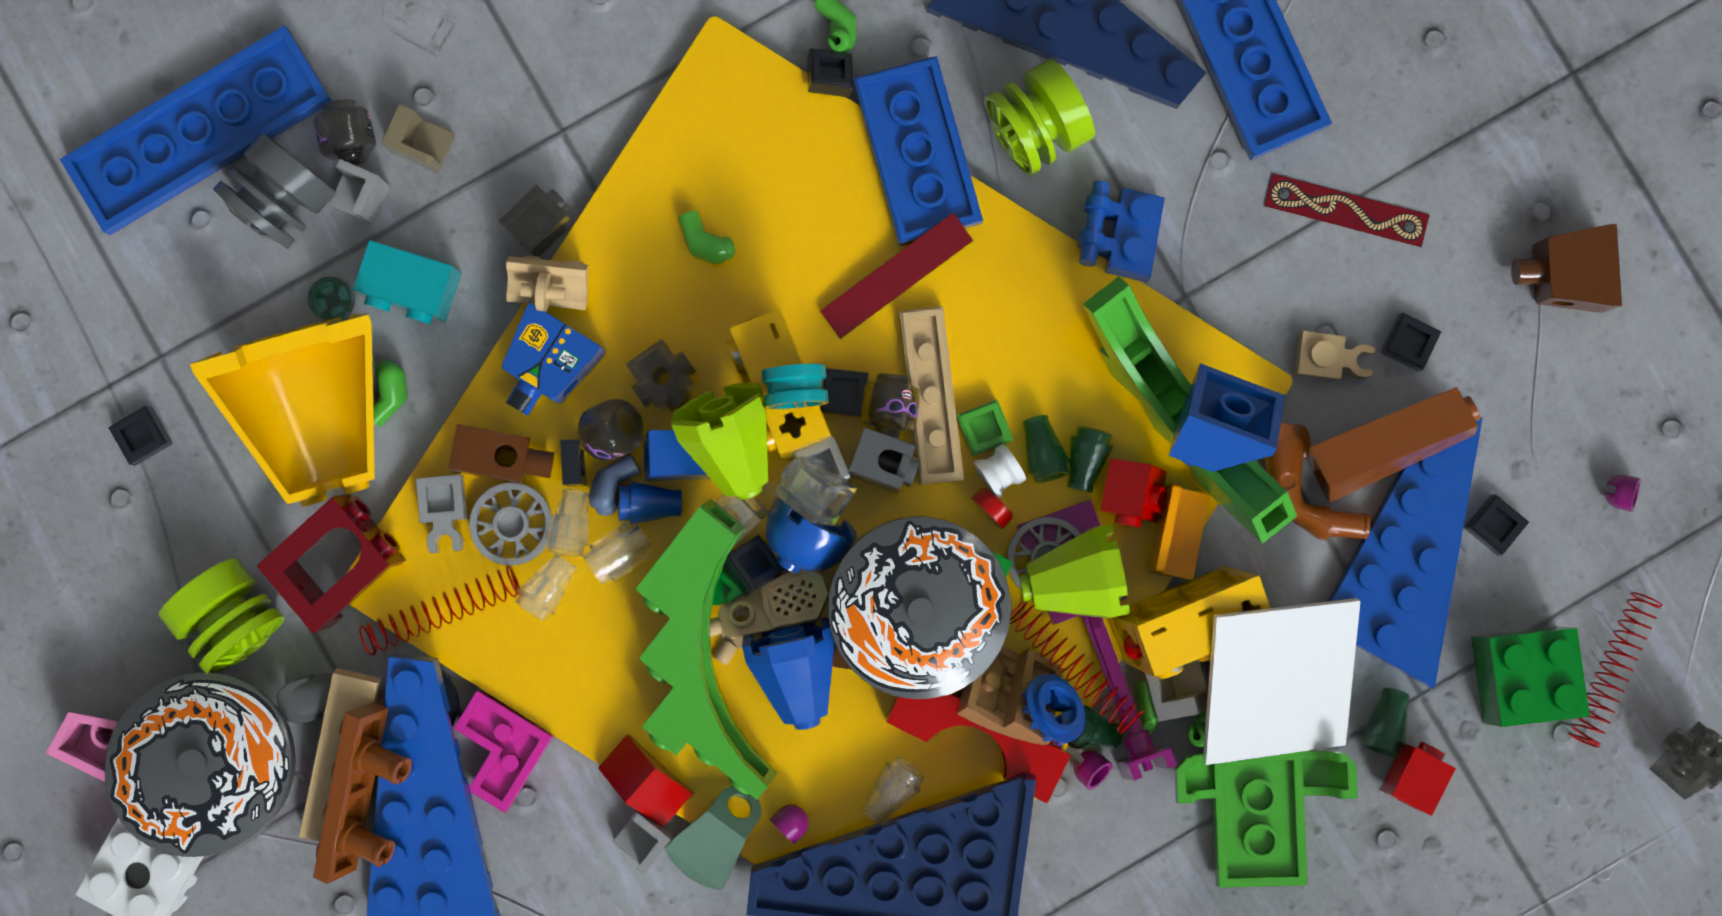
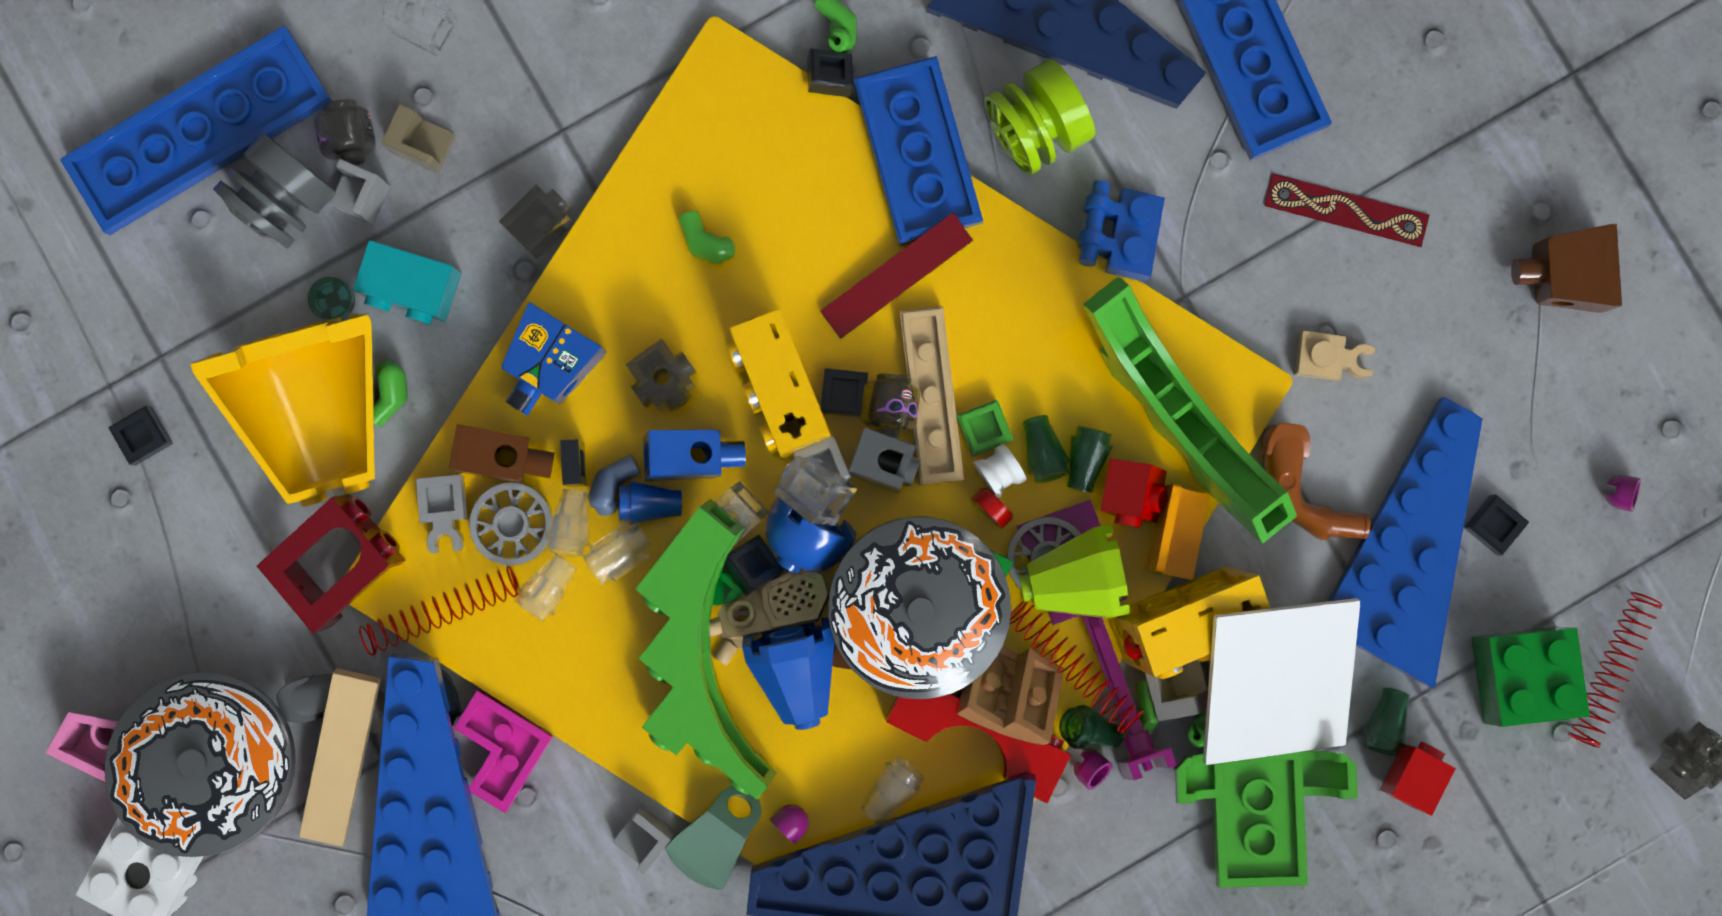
lime wheel [158,558,285,674] -> none
dark orange plate [313,702,412,884] -> none
tan hips [506,255,588,312] -> none
clear smoke head [577,398,644,461] -> none
red slope [598,734,694,827] -> none
lime cone [671,383,768,500] -> none
teal wheel [762,364,829,410] -> none
blue gear [1021,674,1085,746] -> none
blue slope [1169,363,1285,472] -> none
dark orange slope [1309,387,1481,504] -> none
black tile [1380,313,1442,372] -> none

